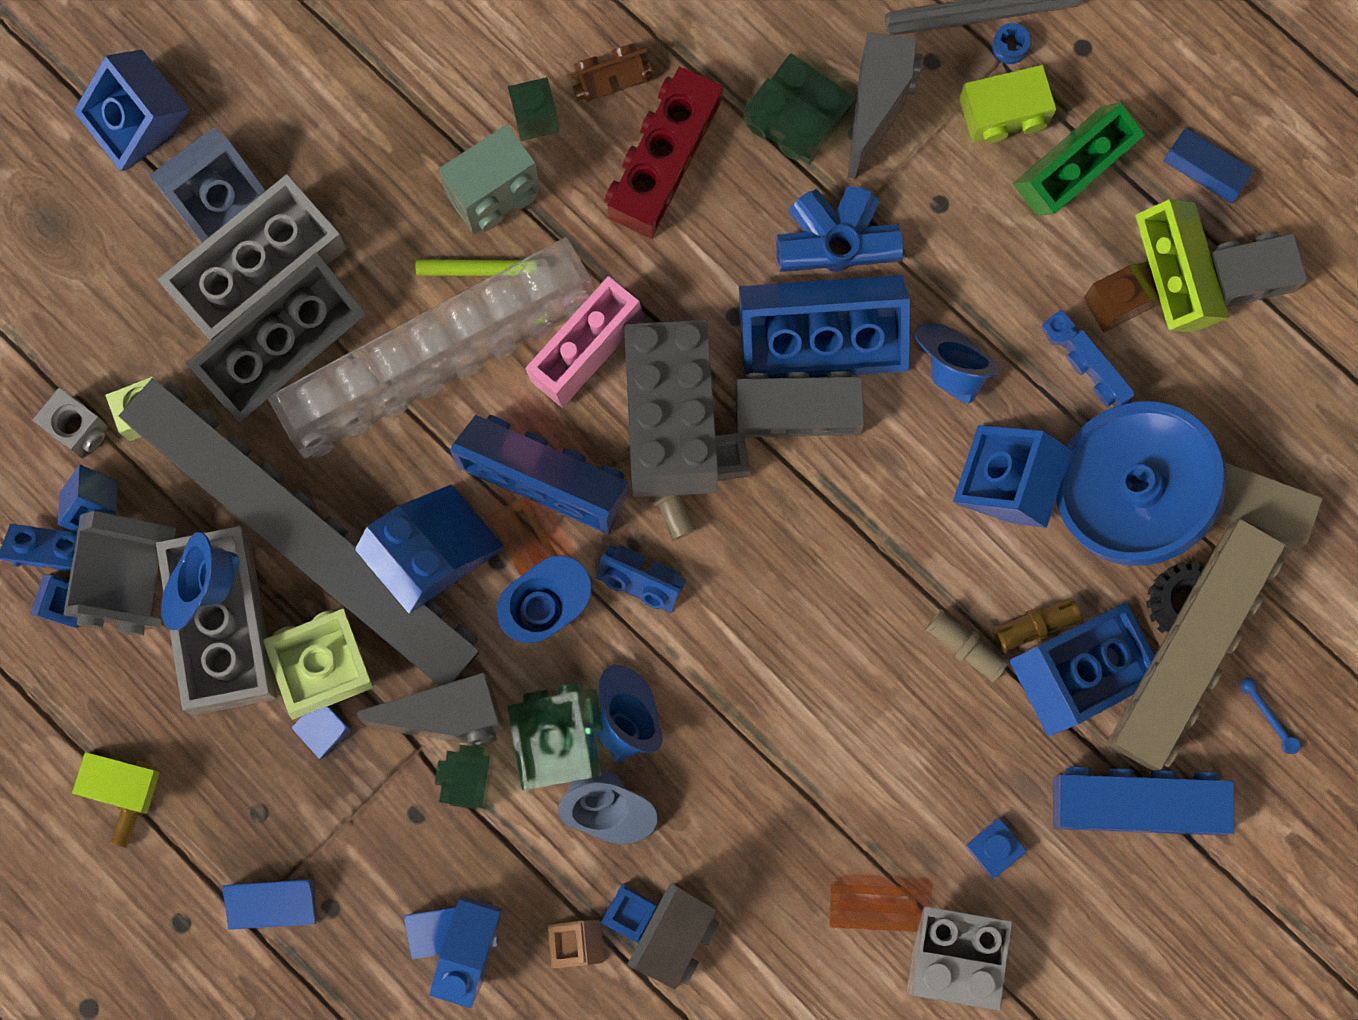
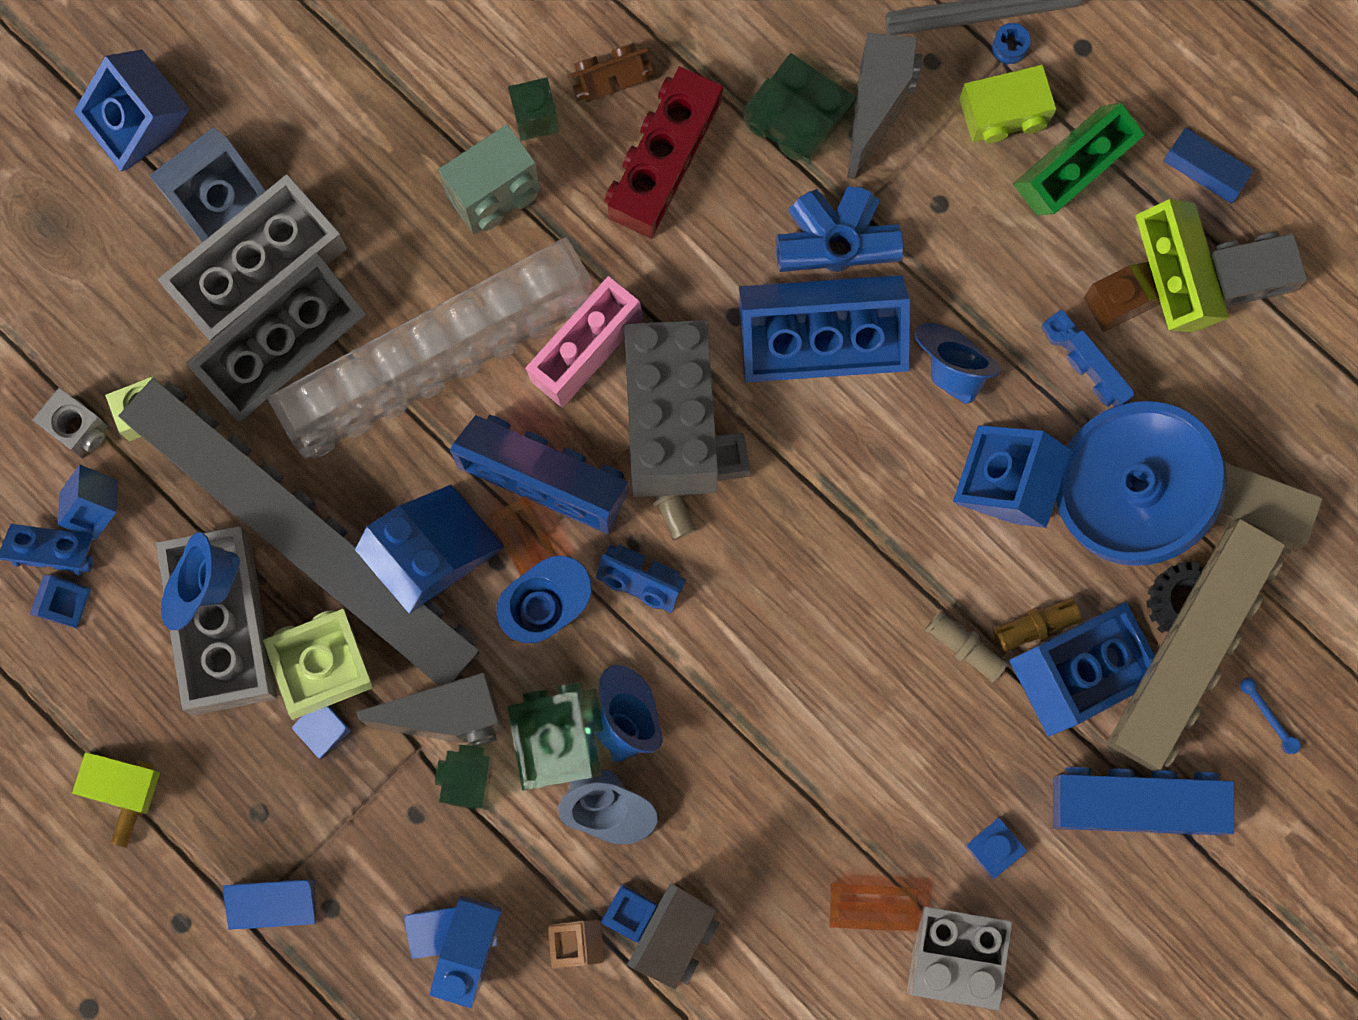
dark grey panel [63,511,176,636] -> none
lime bar [416,259,539,276] -> none
dark grey brick [735,371,864,437] -> none

